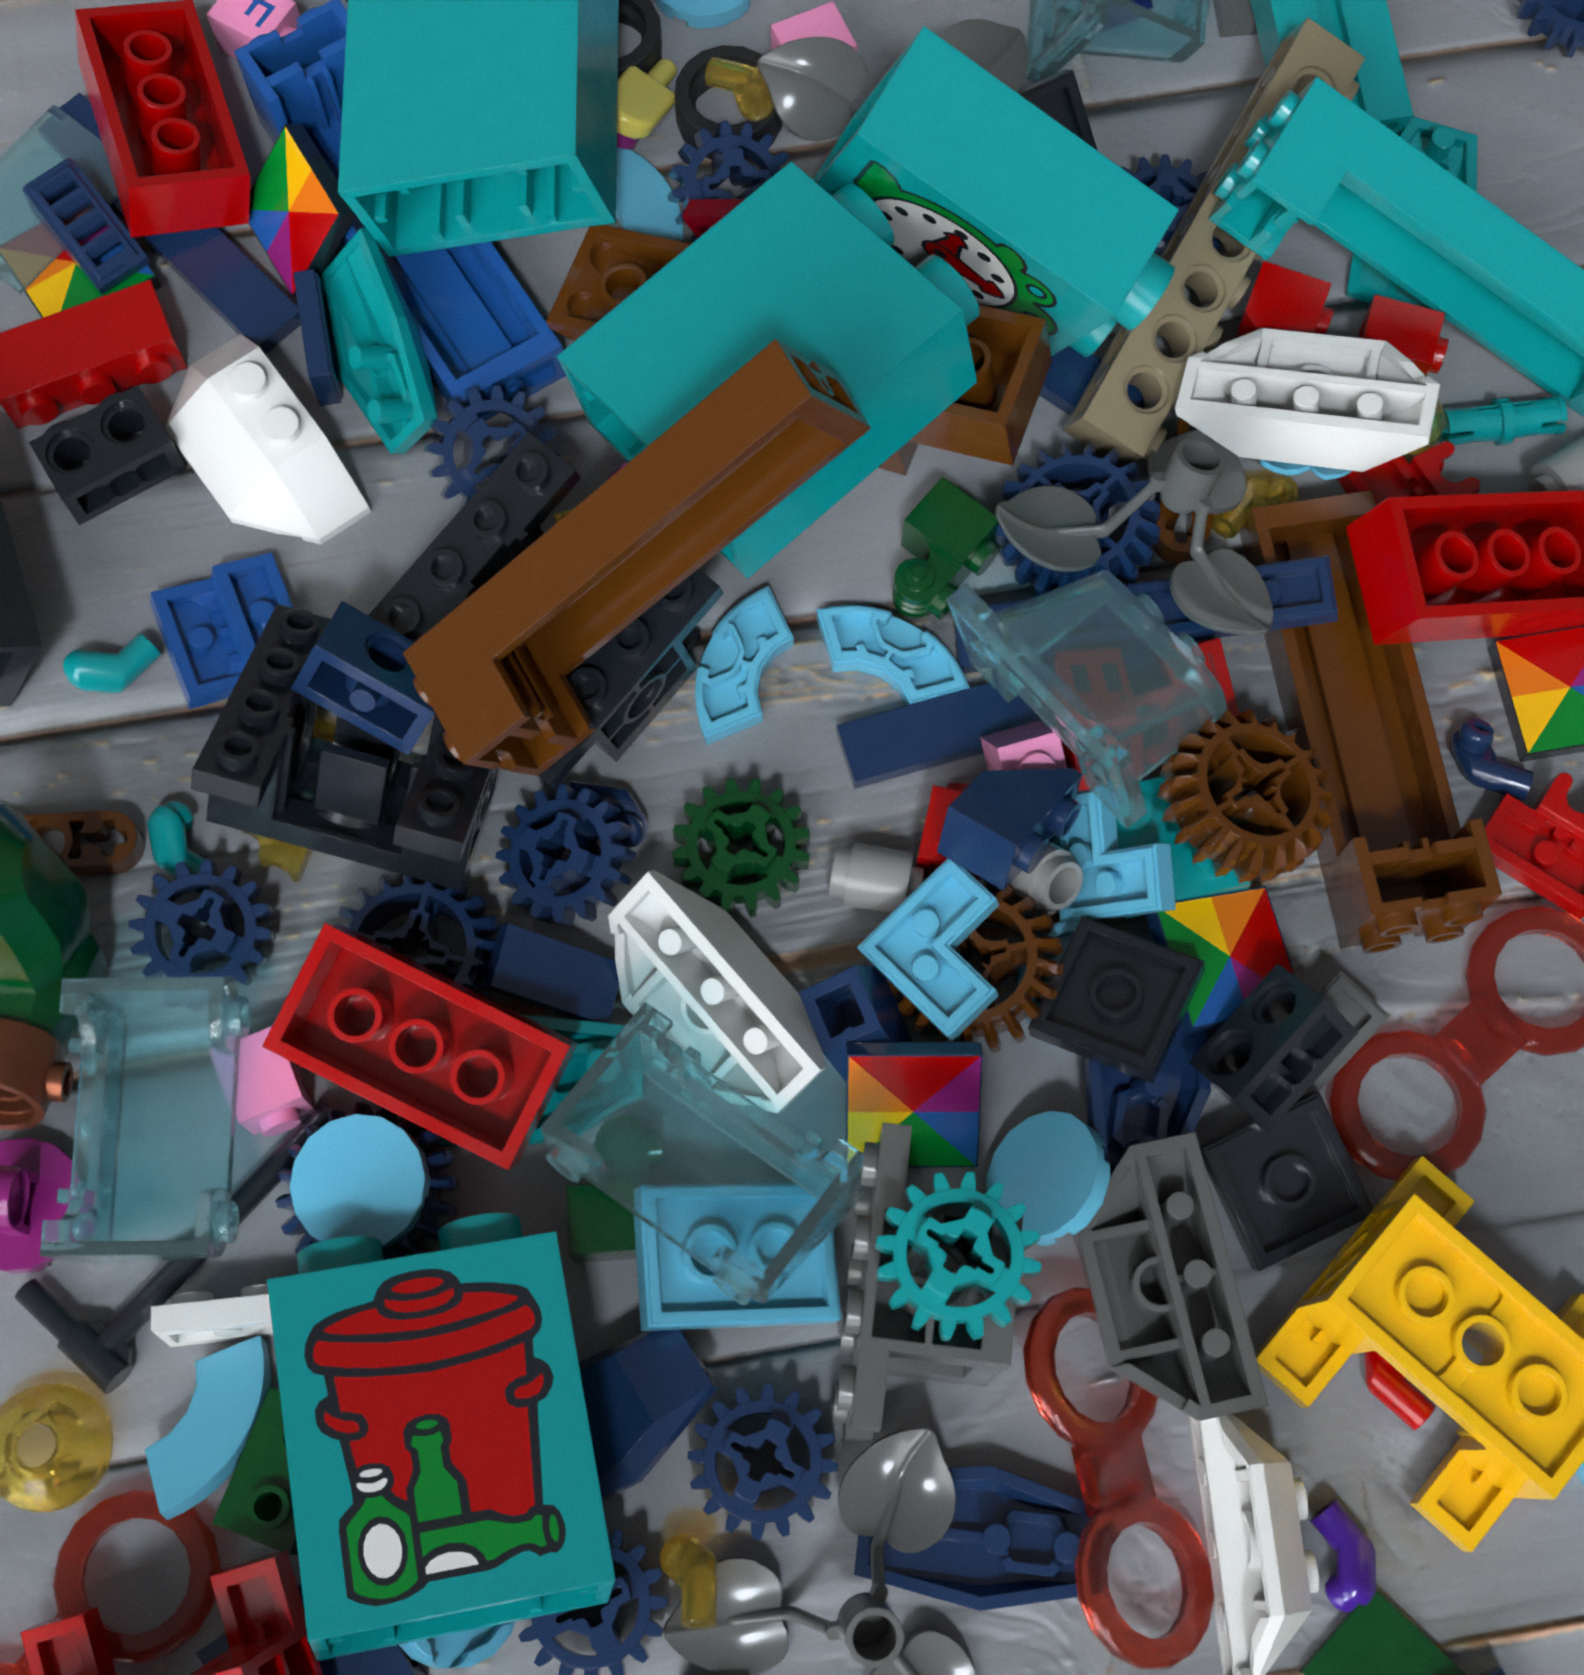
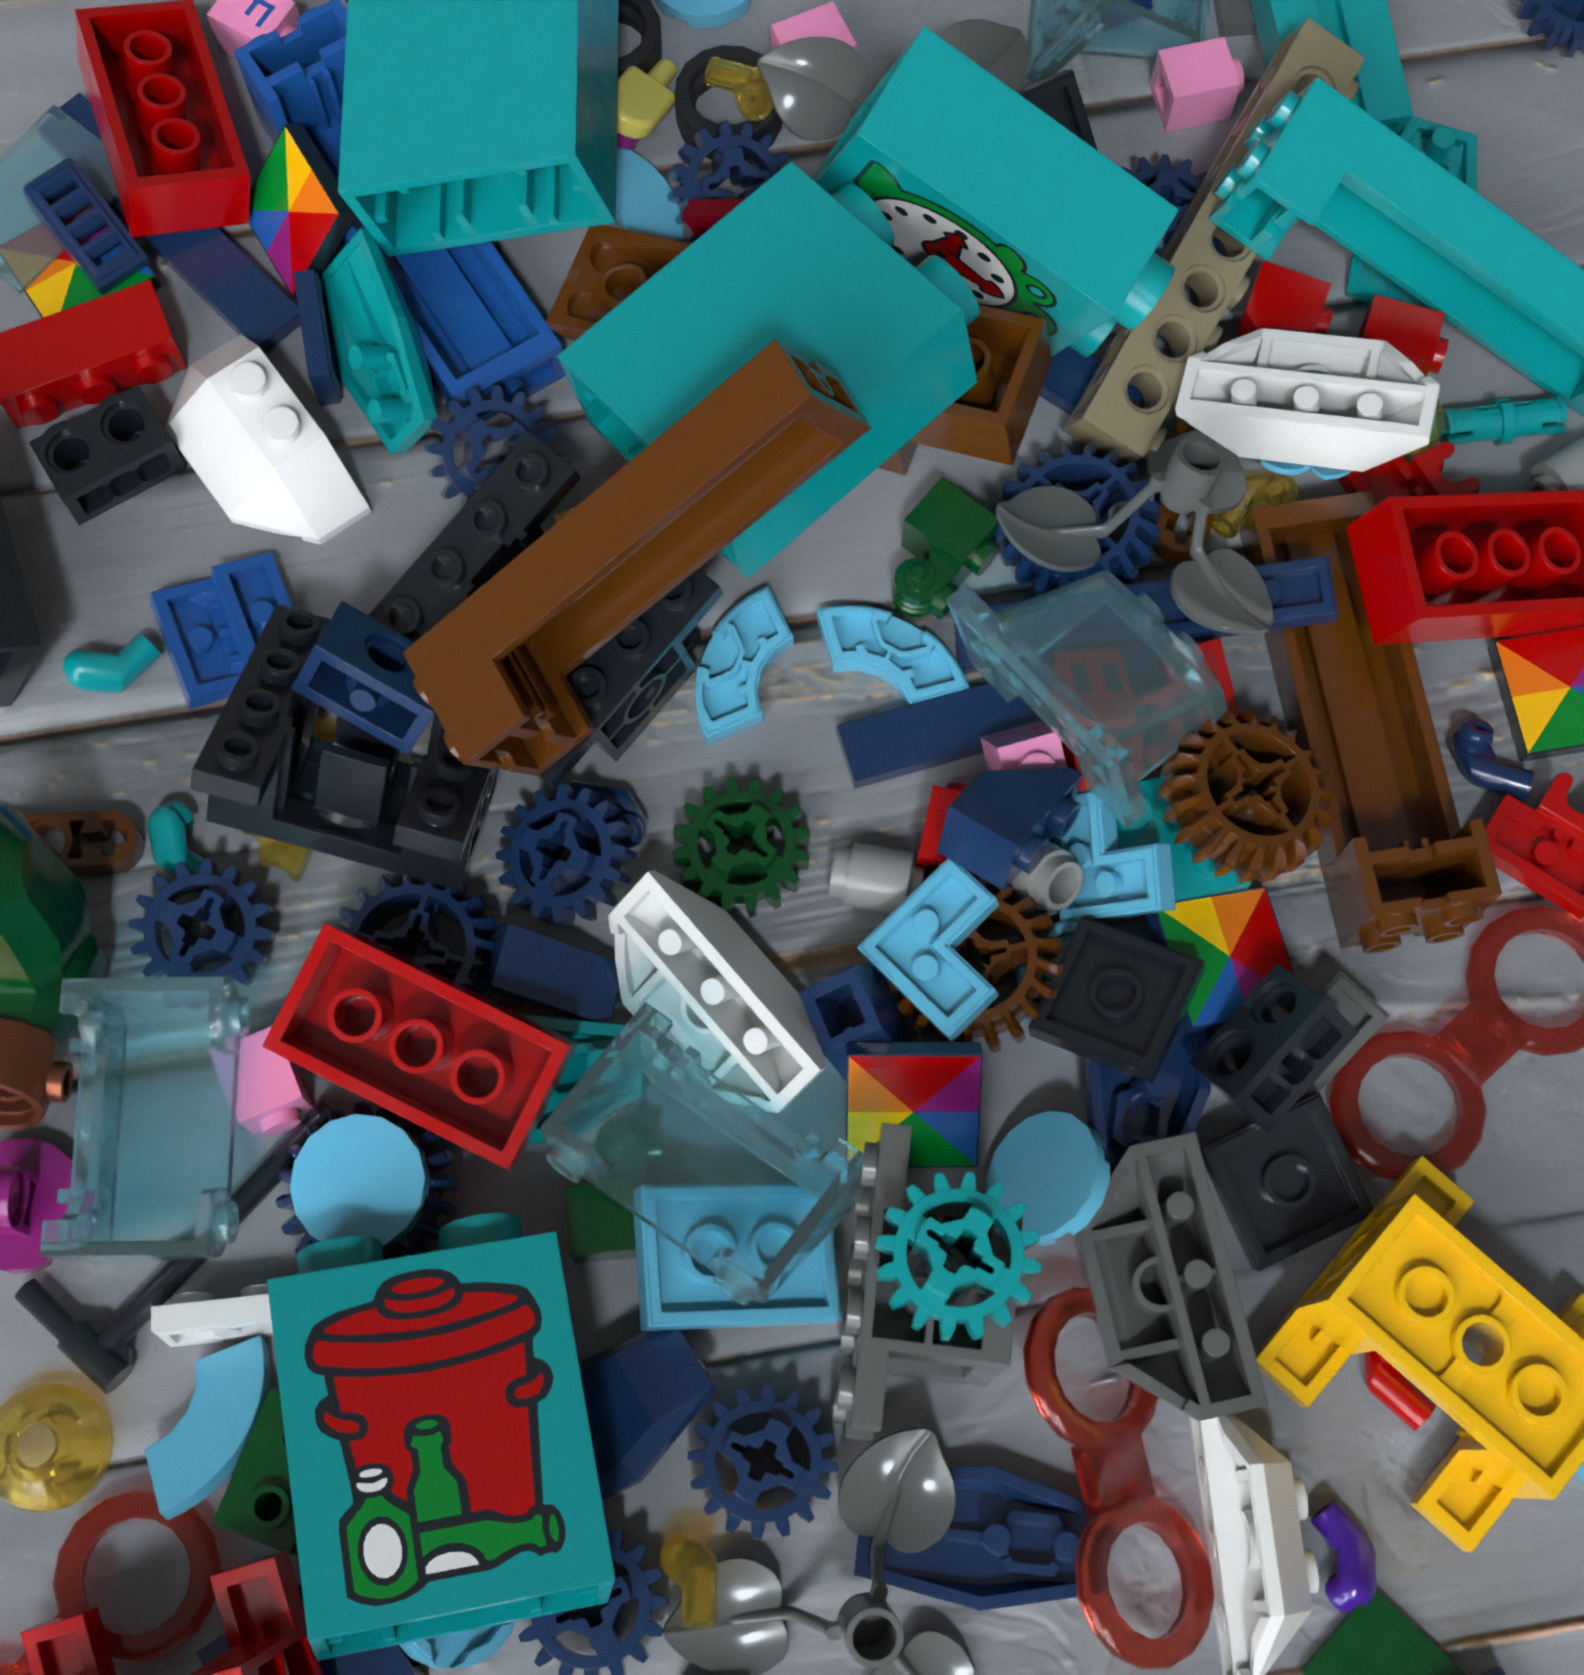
none -> bright pink brick [1149,37,1244,133]

